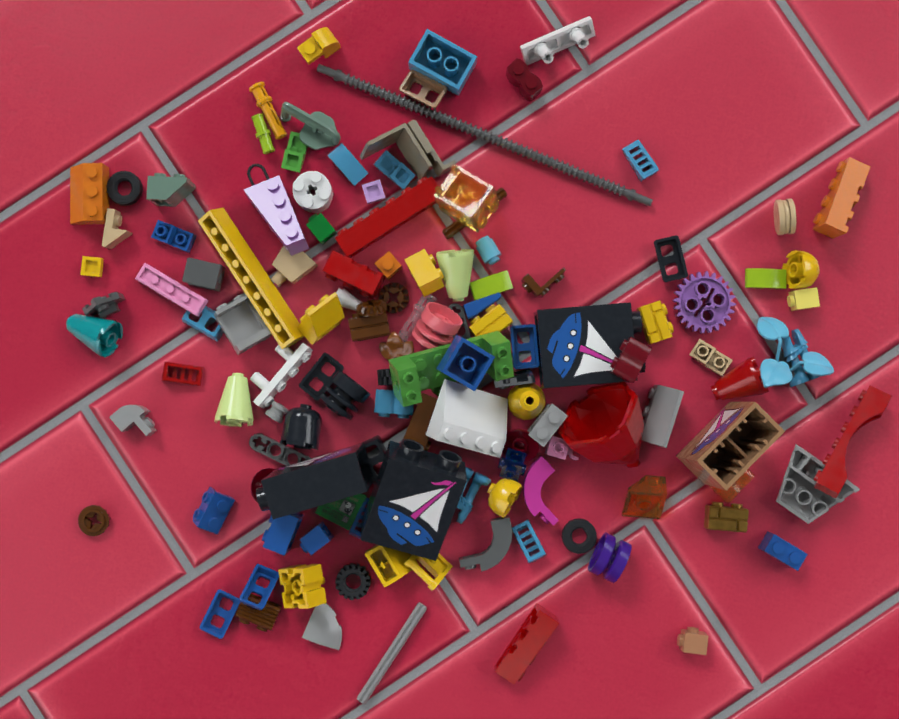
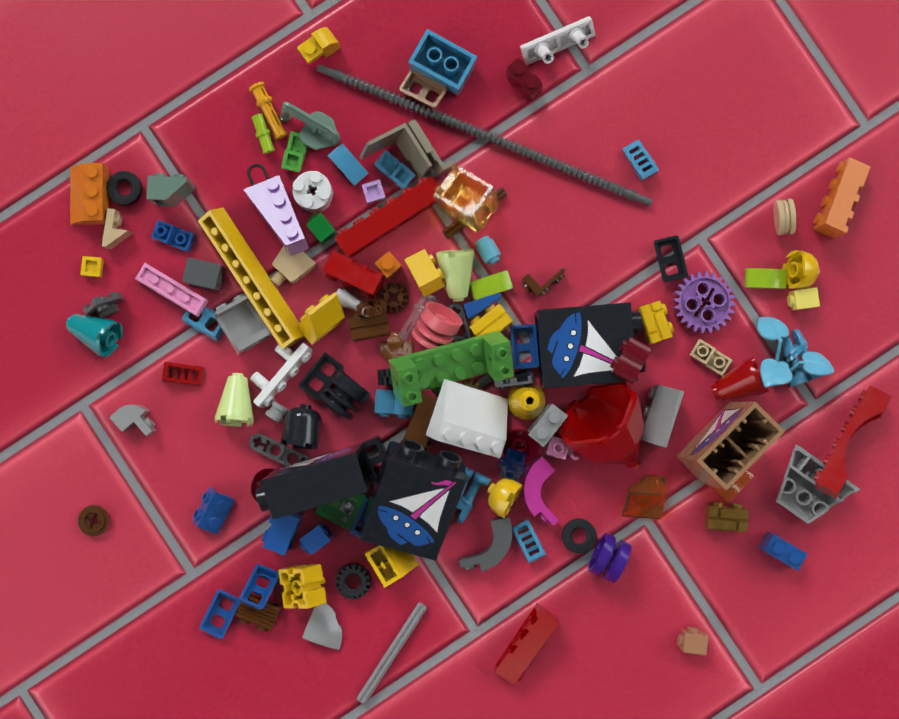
yellow plate [404,553,453,591] -> none
blue brick [436,335,495,391] -> none

